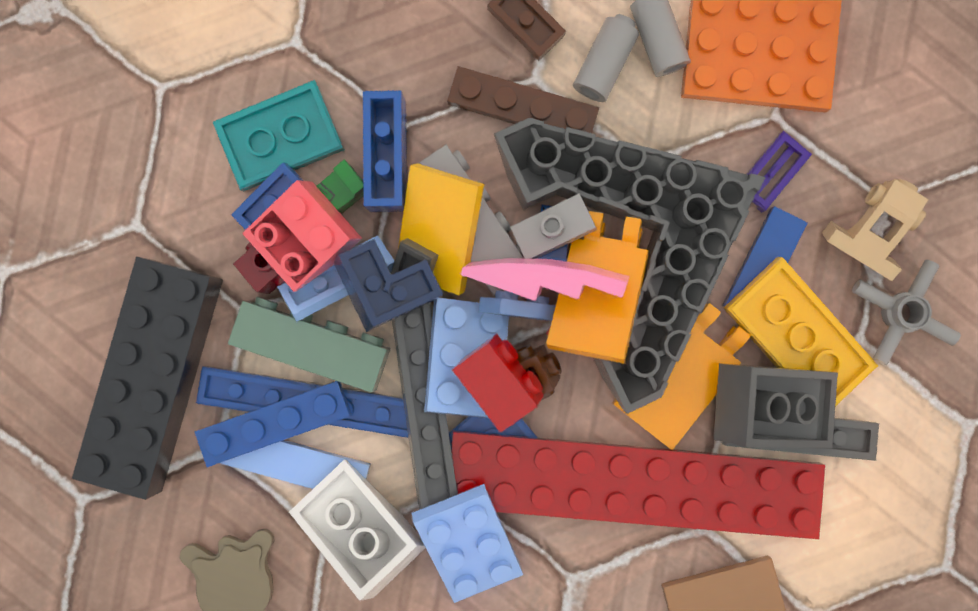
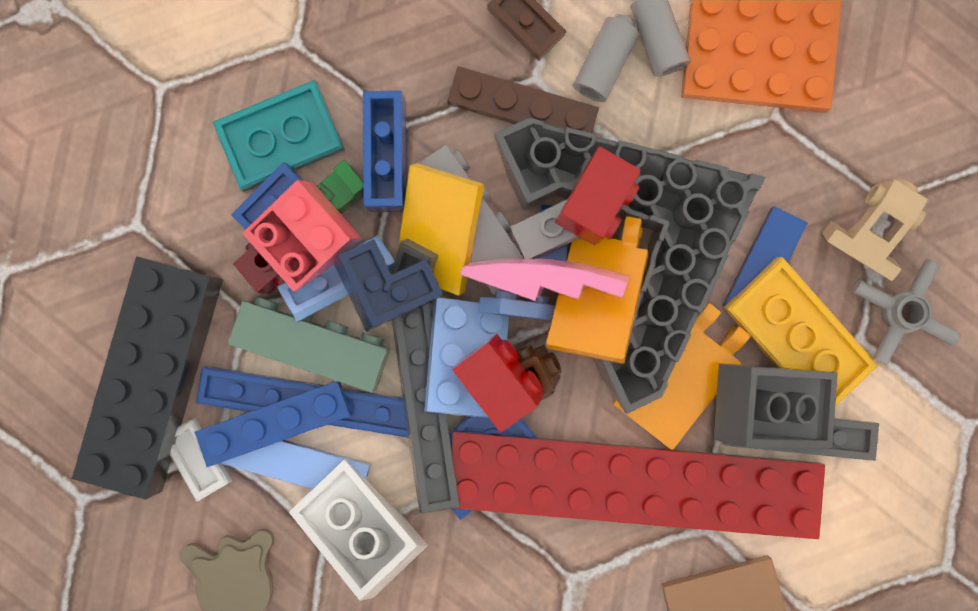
light blue plate [412,484,523,603] -> none
dark purple tile [747,131,812,212] -> none
none -> white tile [170,418,232,502]
none -> red brick [554,146,641,246]

